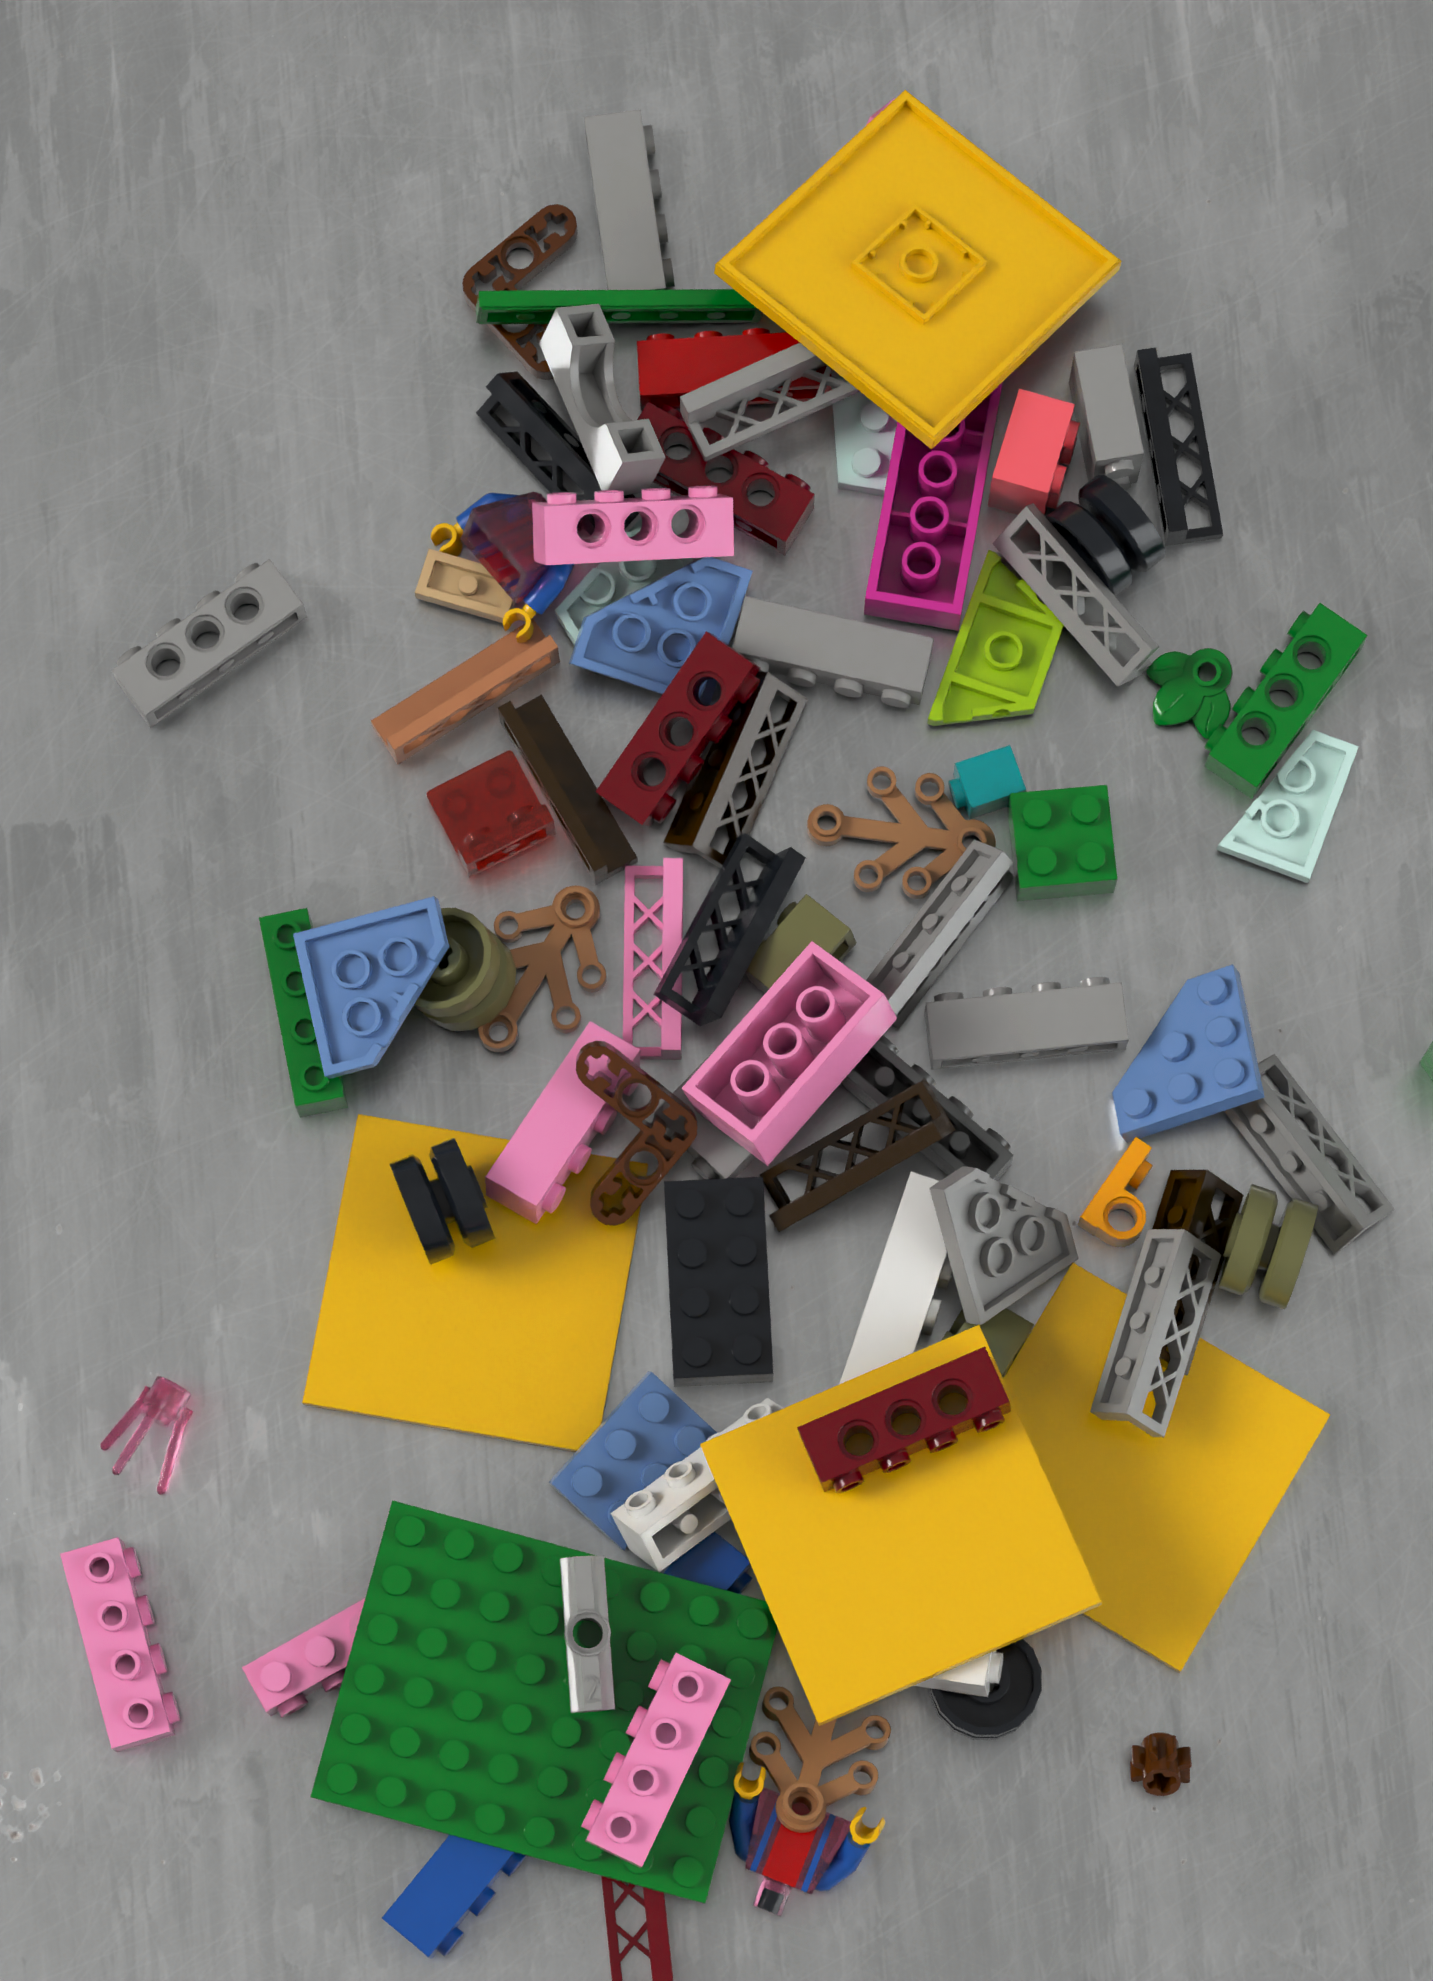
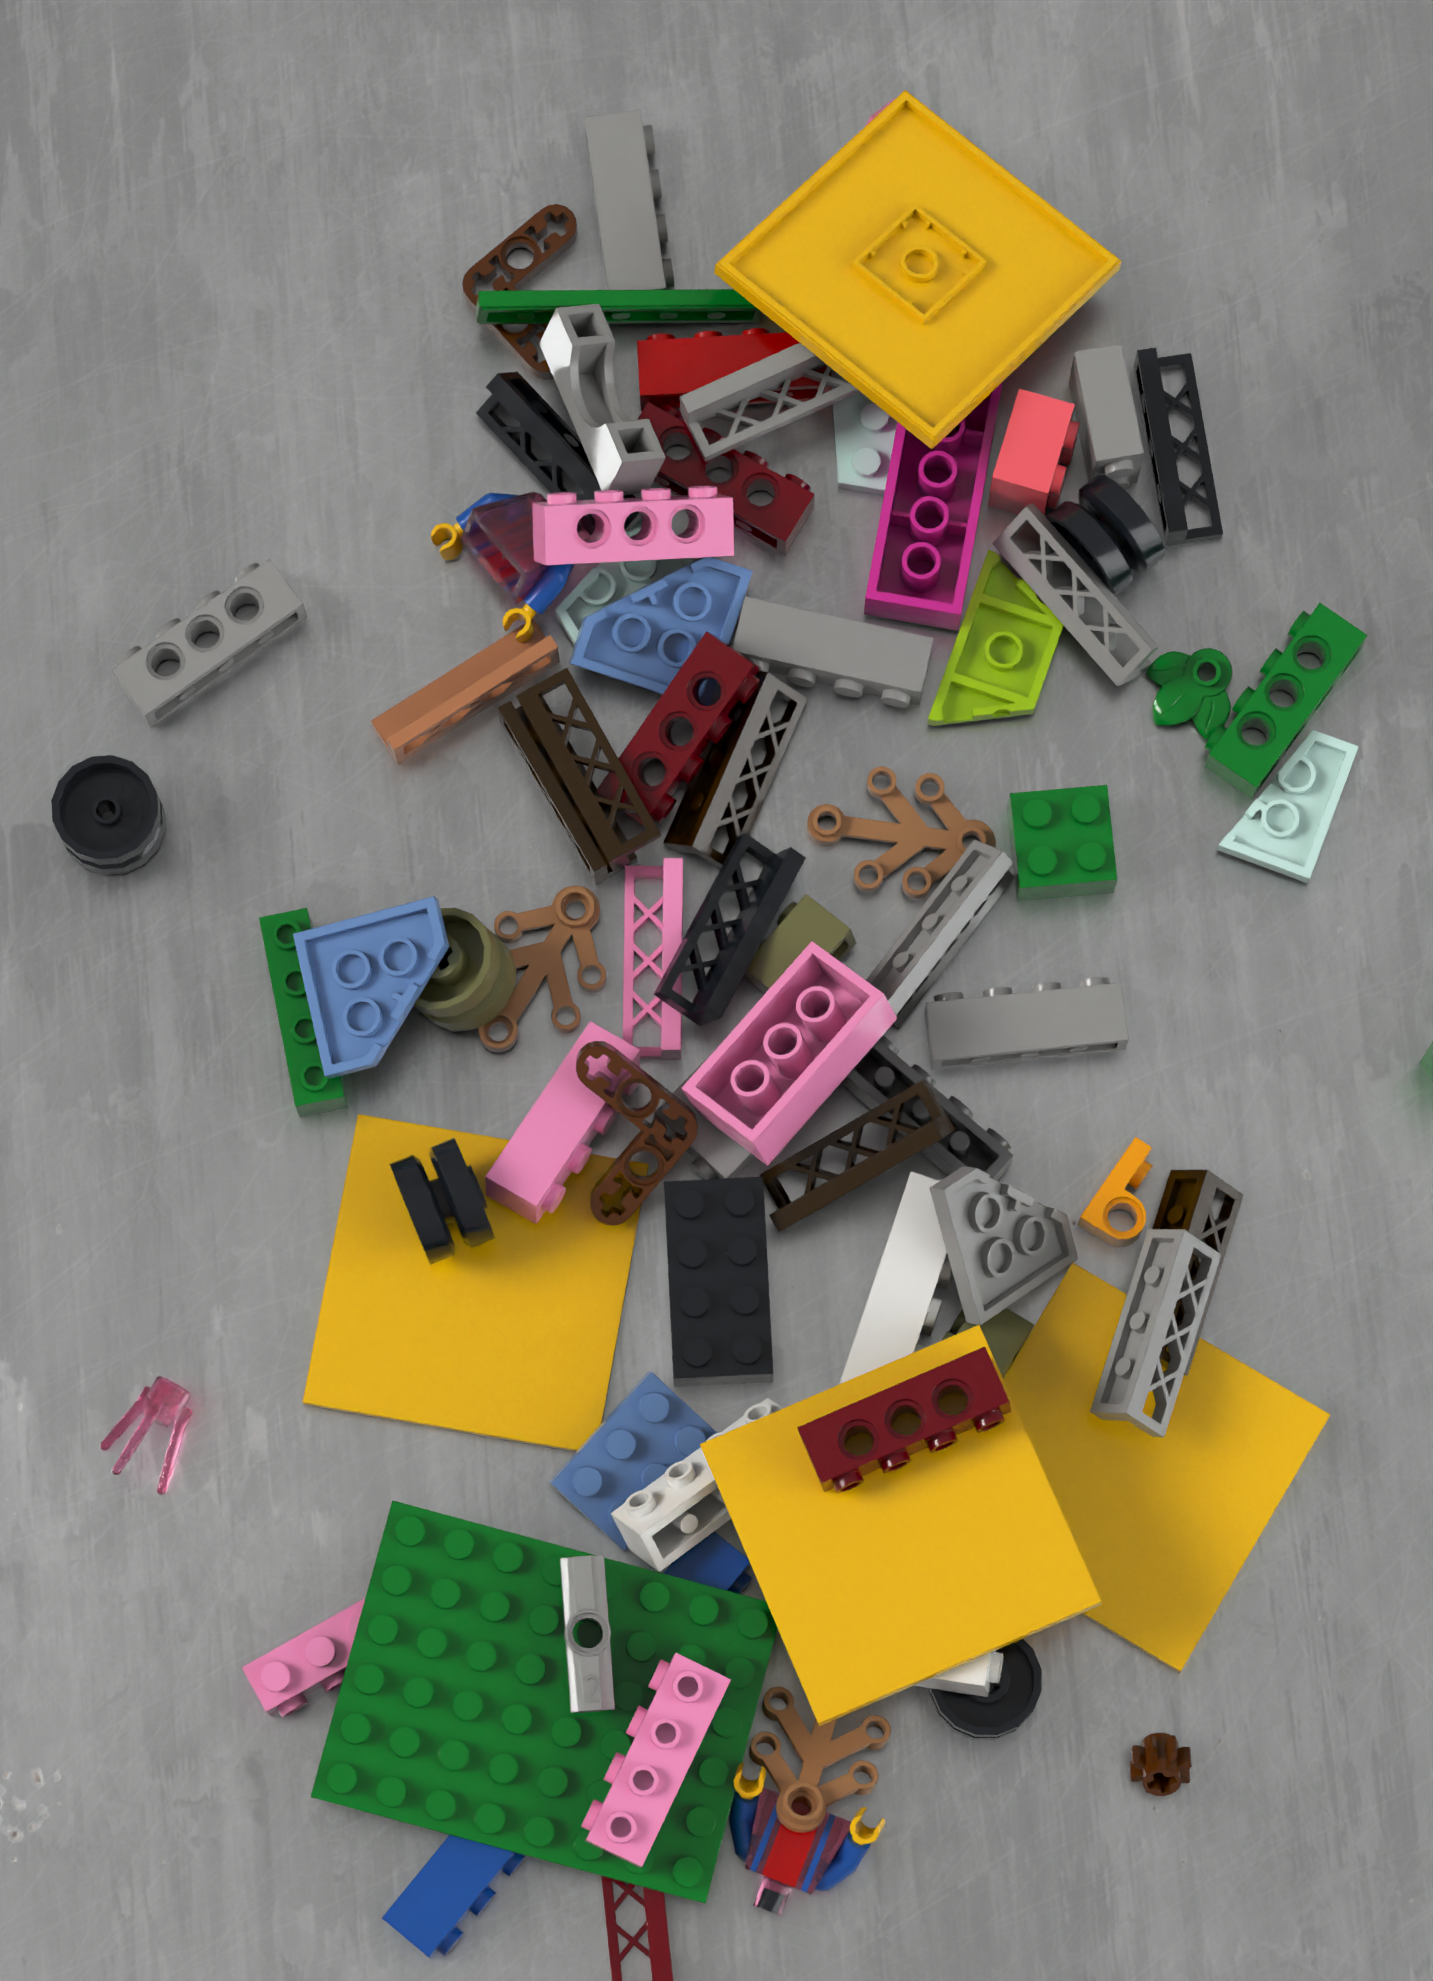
bright pink brick [60,1537,180,1752] -> none
tan plate [415,549,521,623] -> none
clear red bracket [427,750,556,878] -> none
teal brick [948,745,1026,820] -> none
medium blue plate [1112,964,1265,1143] -> none
olive wheel [1218,1184,1318,1310] -> none
light grey fence [1224,1054,1395,1254] -> none
none -> black wheel [51,755,165,875]
none -> dark brown fence [516,668,662,872]

